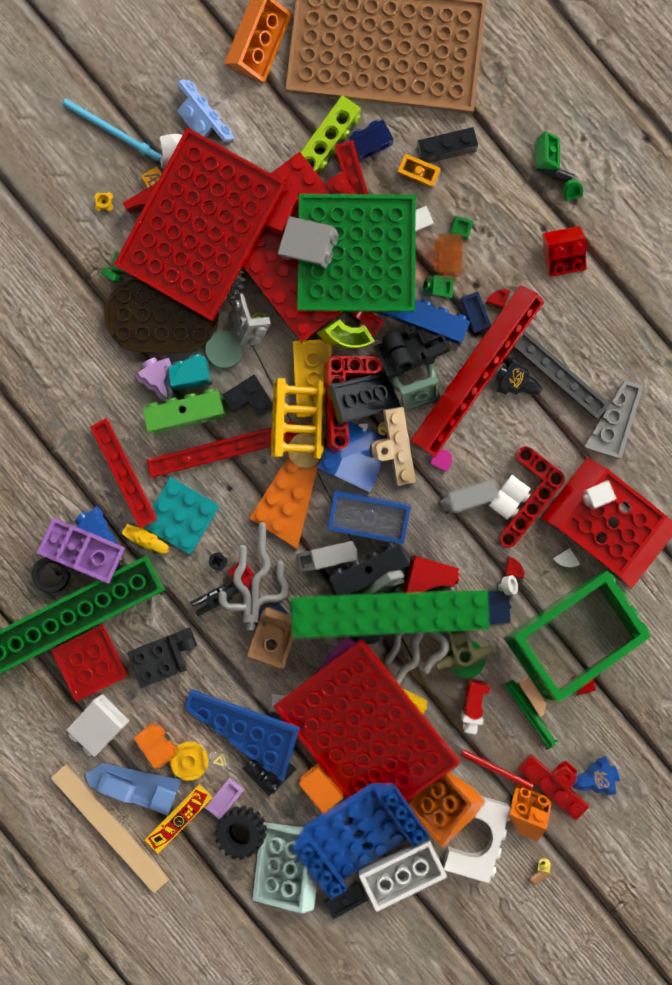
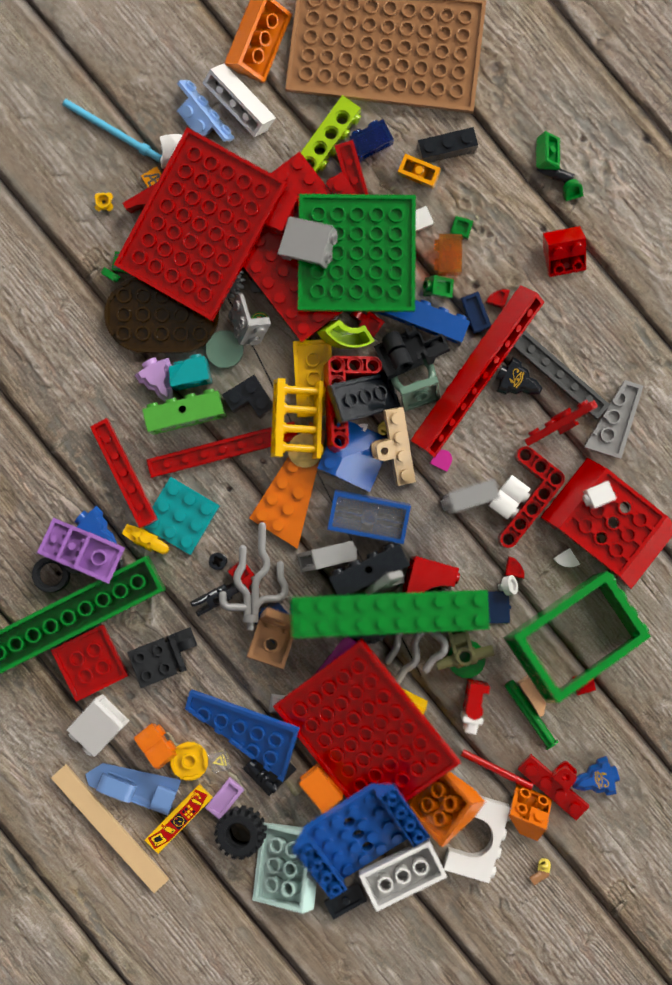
none -> white brick [202,64,276,137]
none -> red plate [525,400,598,446]

